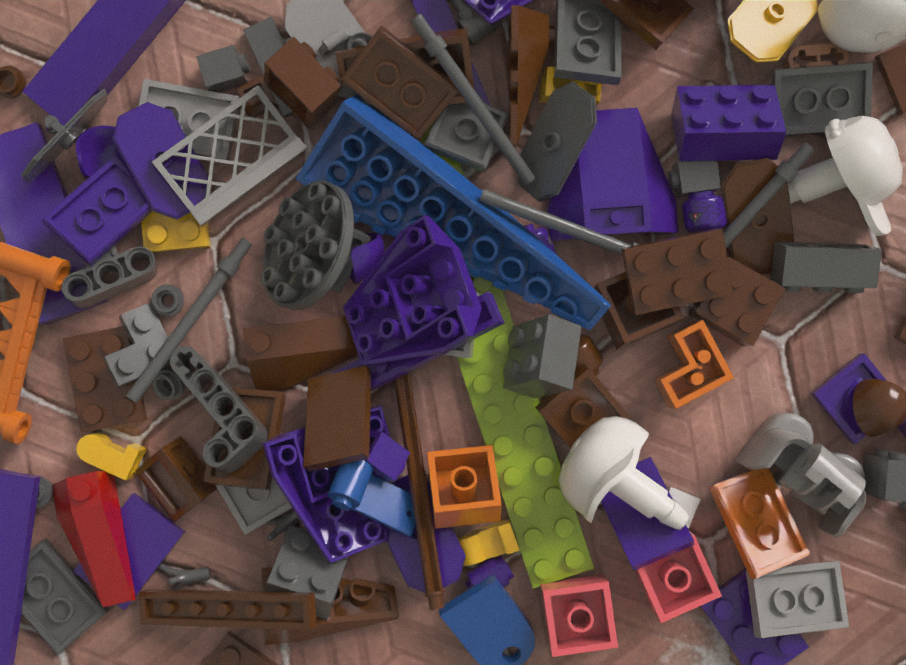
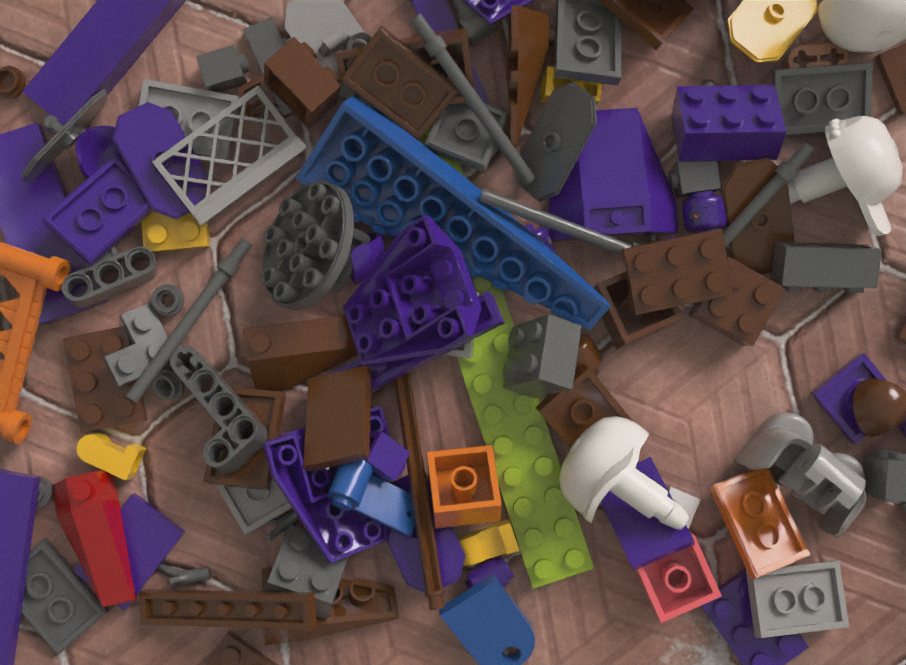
reddish brown tile [135,436,217,522] -> none
coral brick [540,574,618,657] -> none
orange brick [654,320,734,409] -> none

